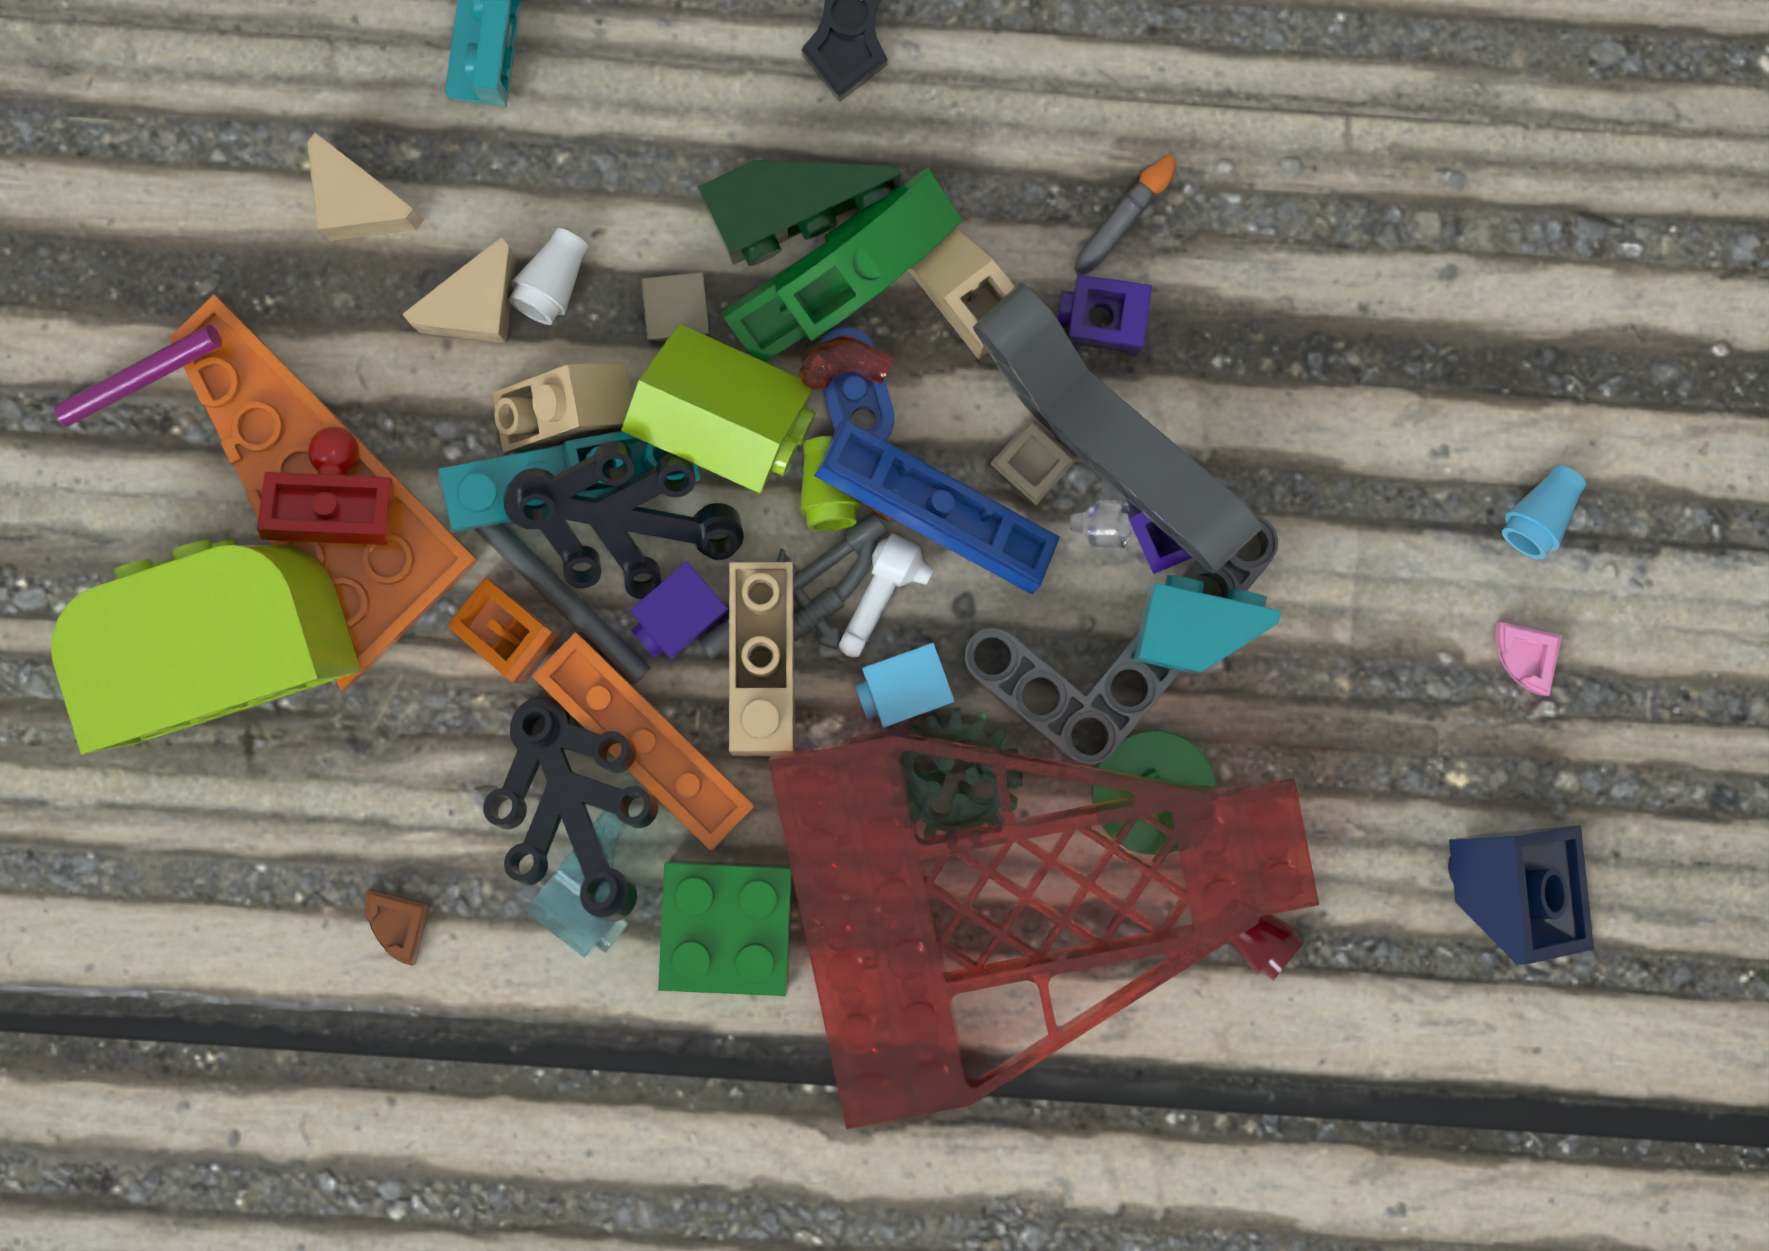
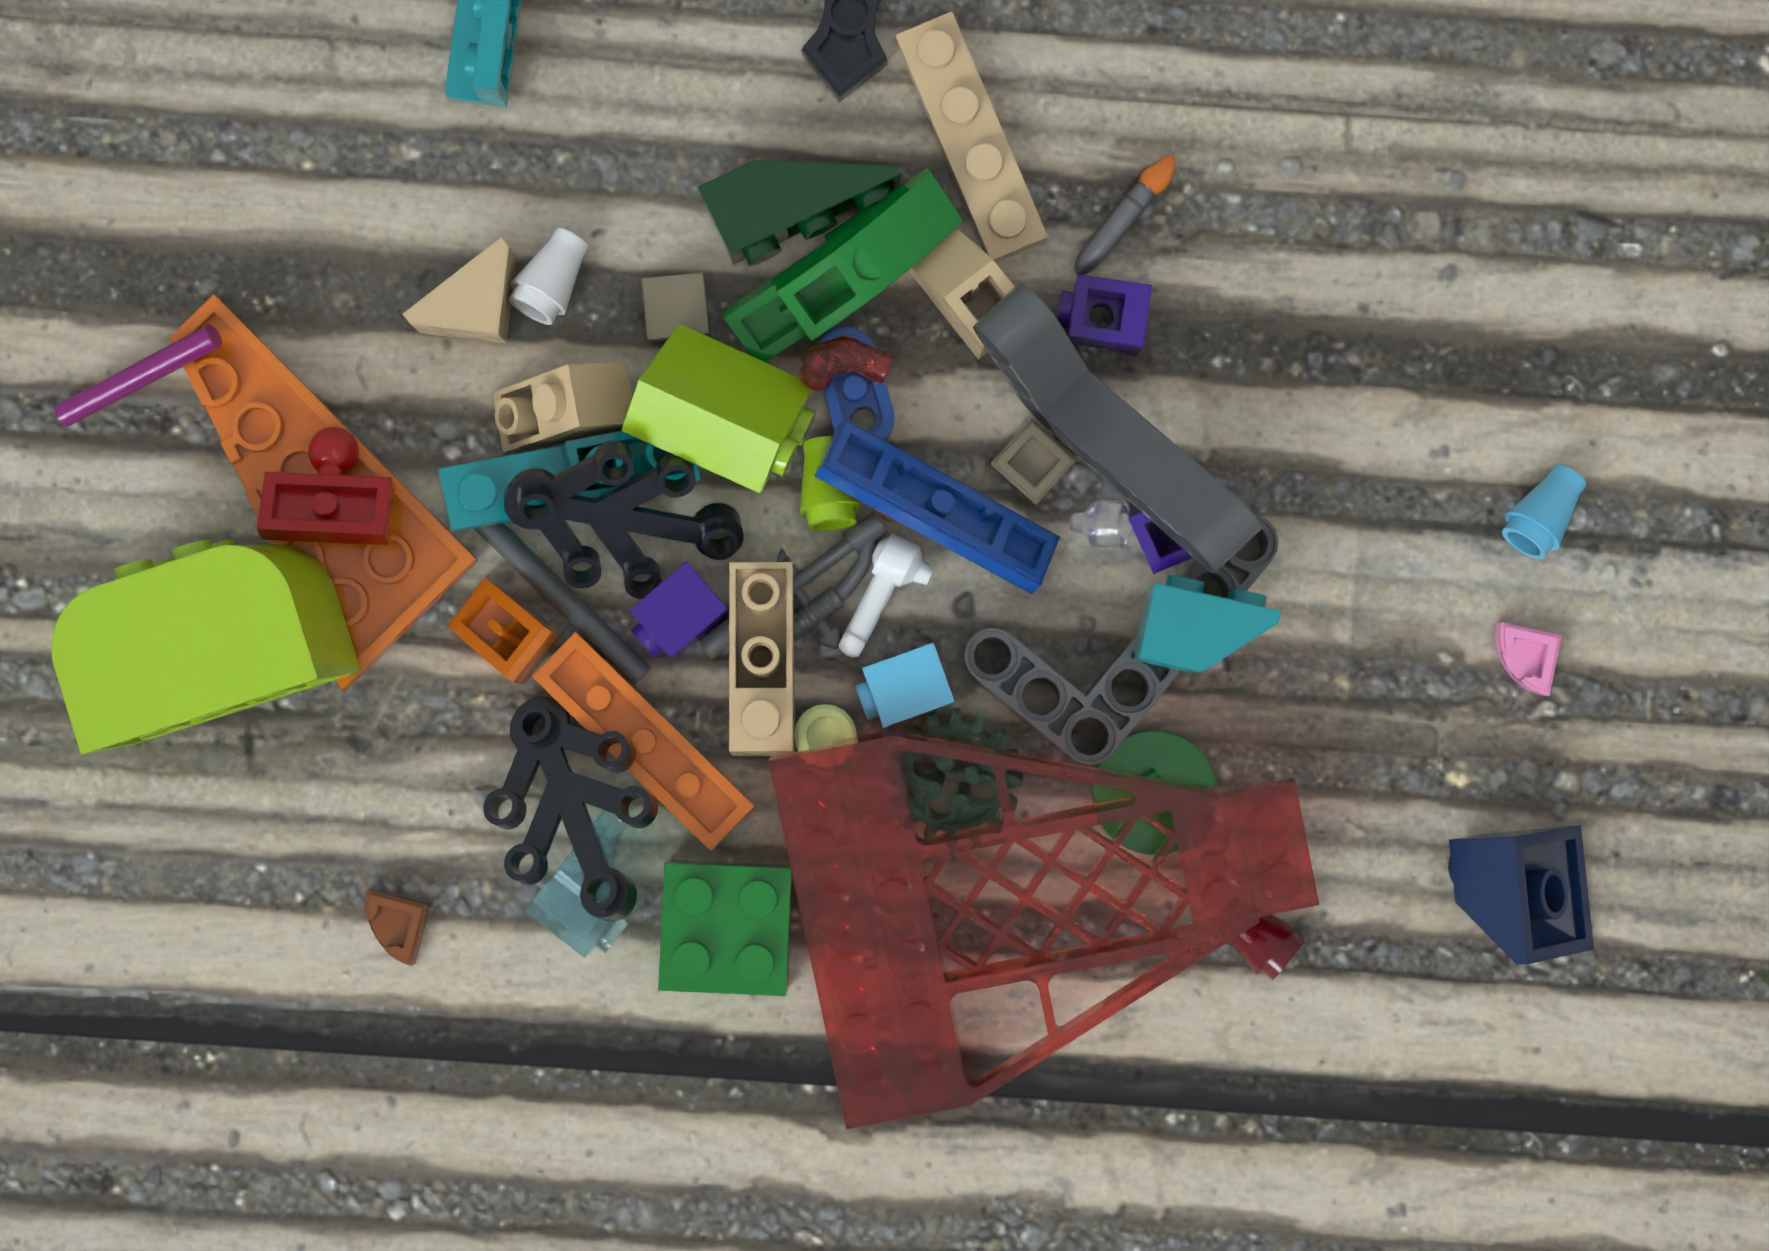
tan slope [307,133,424,241] -> none
none -> yellowish green tile [794,704,857,767]
none -> tan plate [895,11,1048,262]

